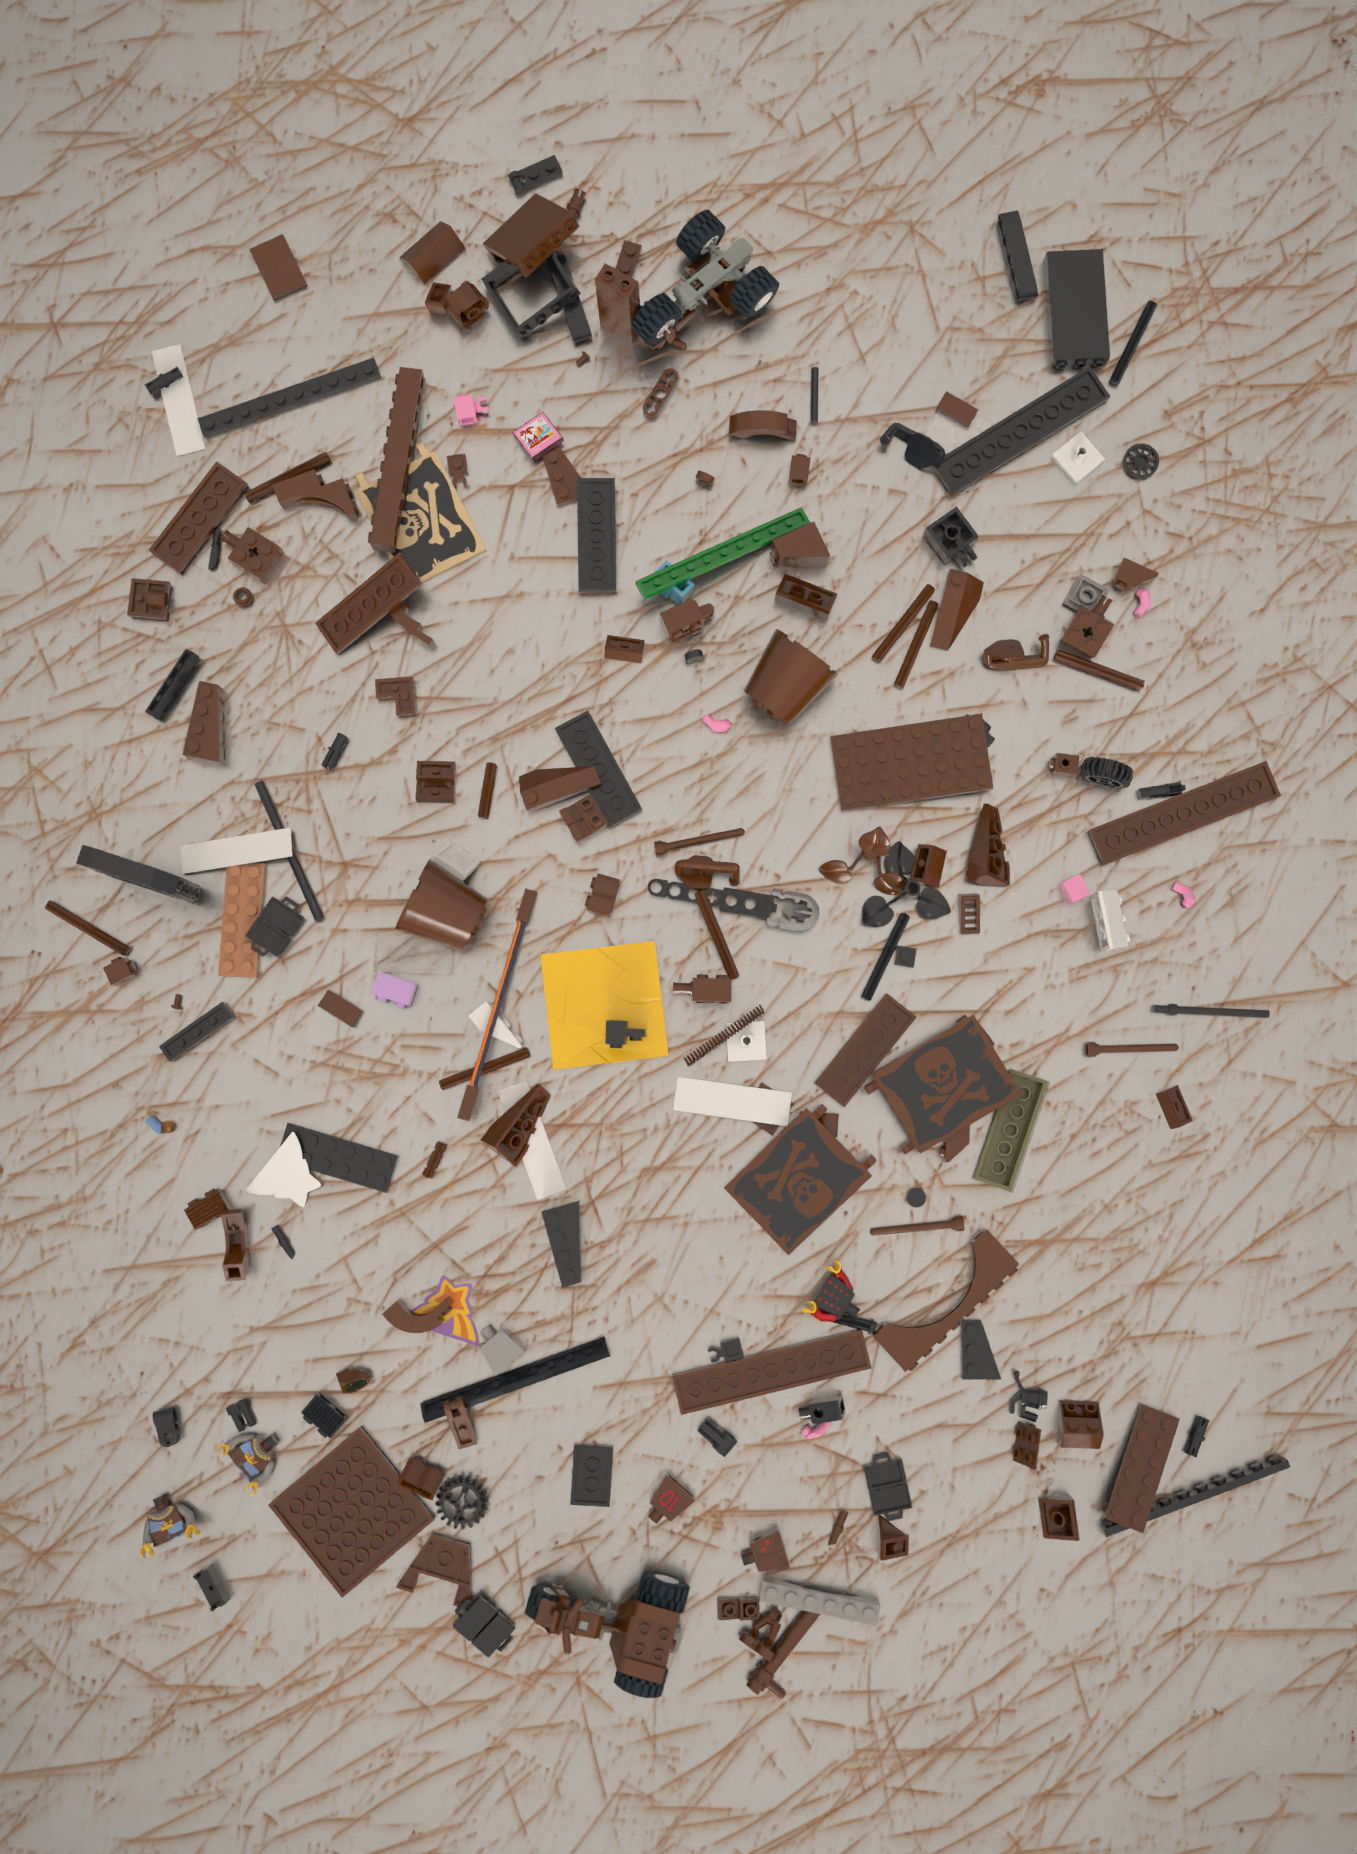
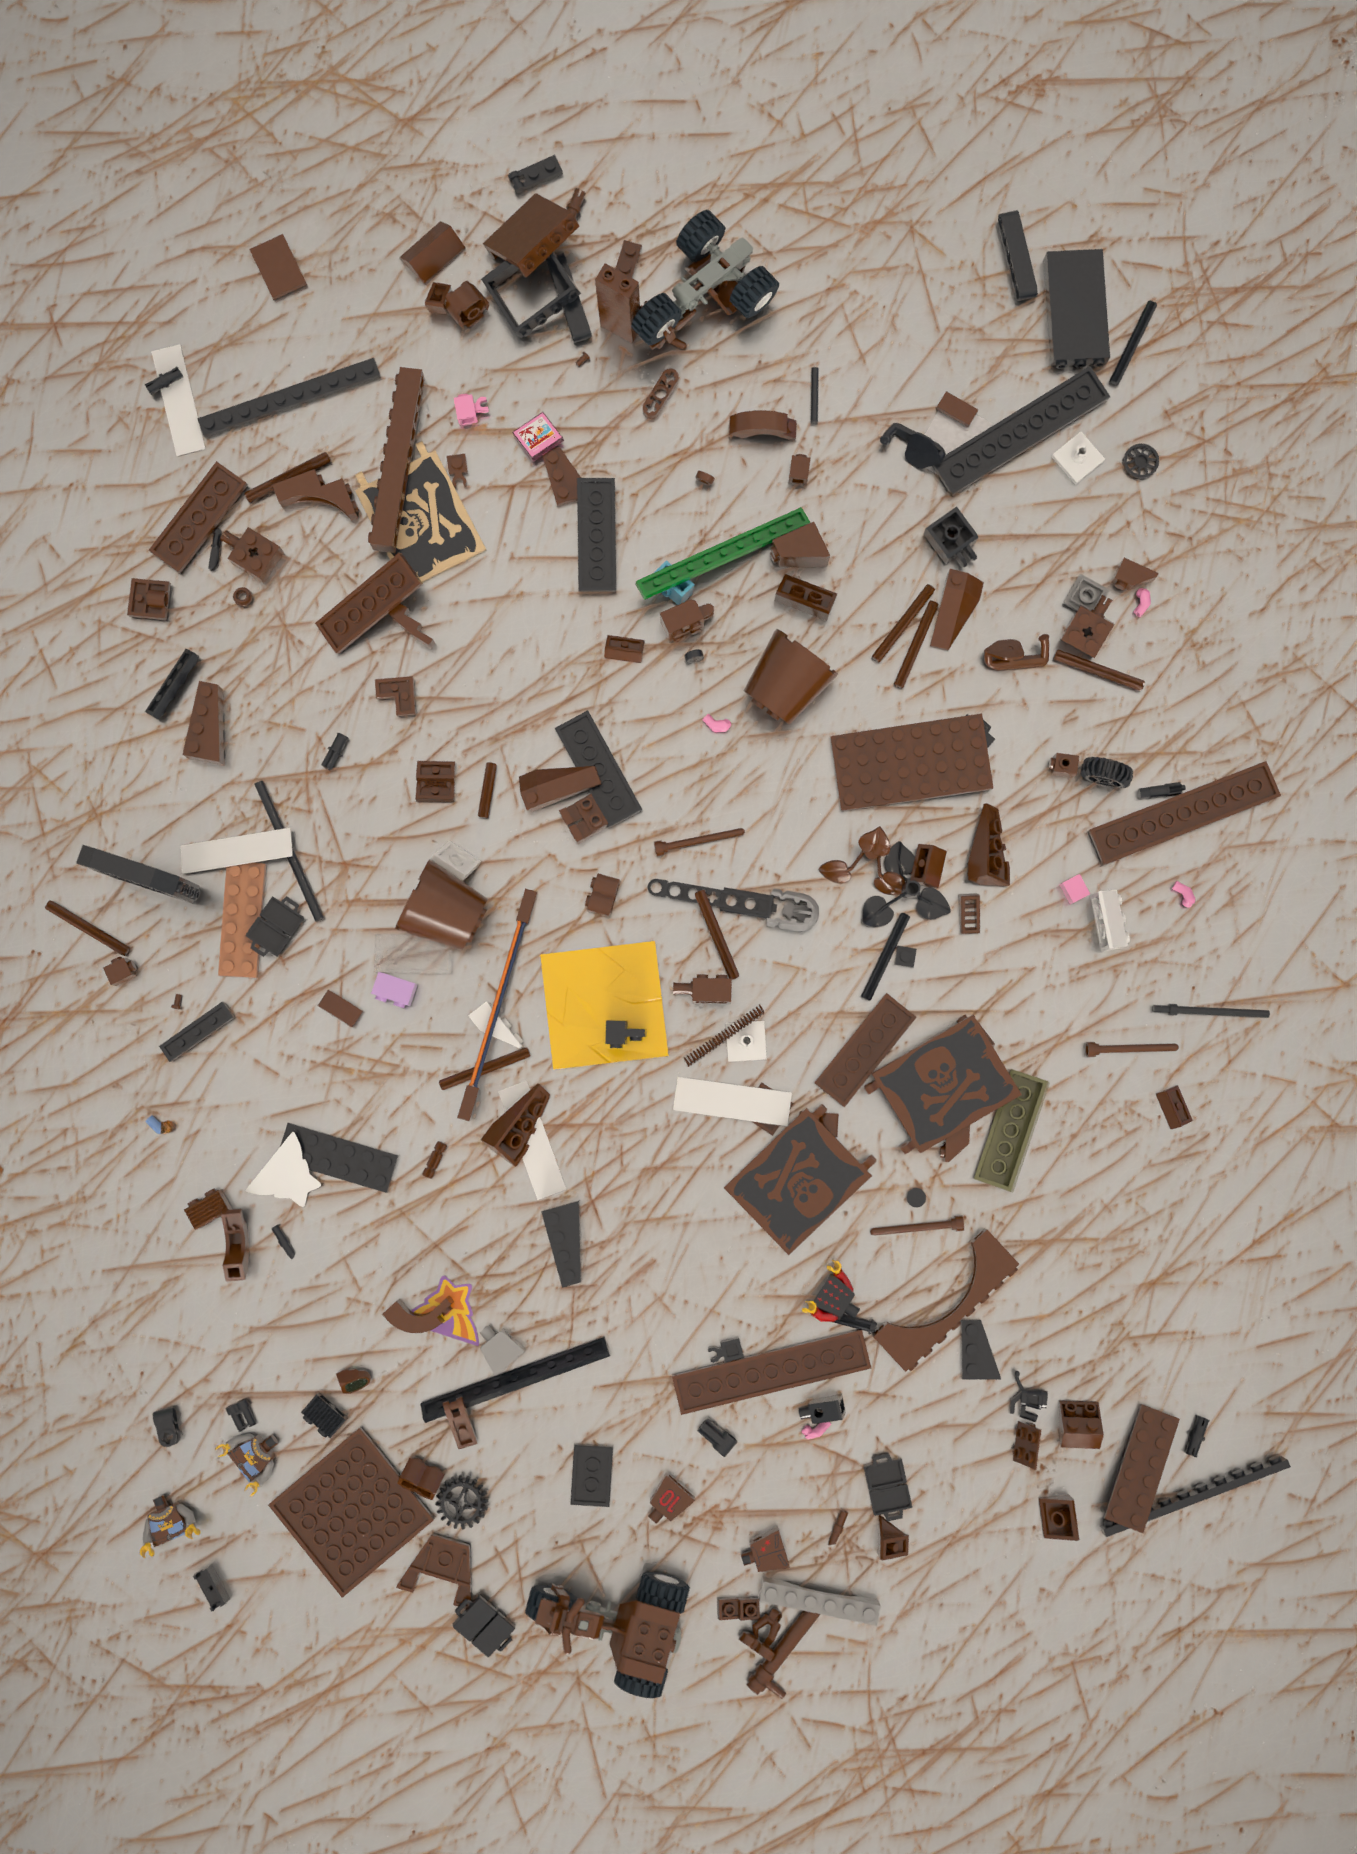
reddish brown piece [674,855,740,890] -> none

